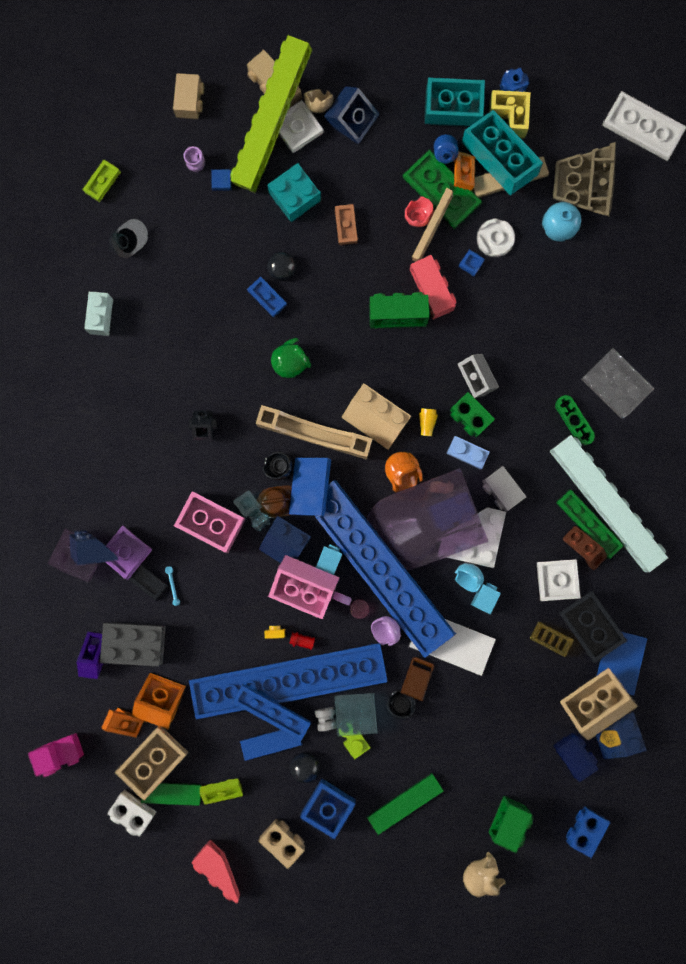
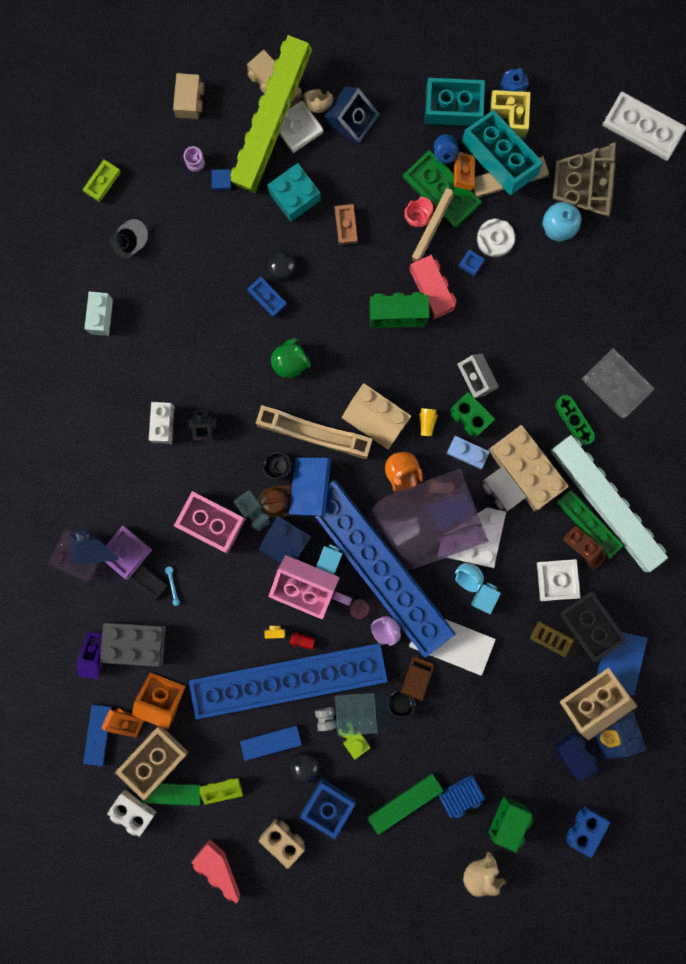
dark pink brick [28,733,84,777] -> none
blue plate [232,684,311,741] -> none
none -> blue tile [83,704,112,766]
none -> white brick [149,402,174,444]
none -> blue brick [438,775,485,818]
none -> tan brick [488,425,569,511]

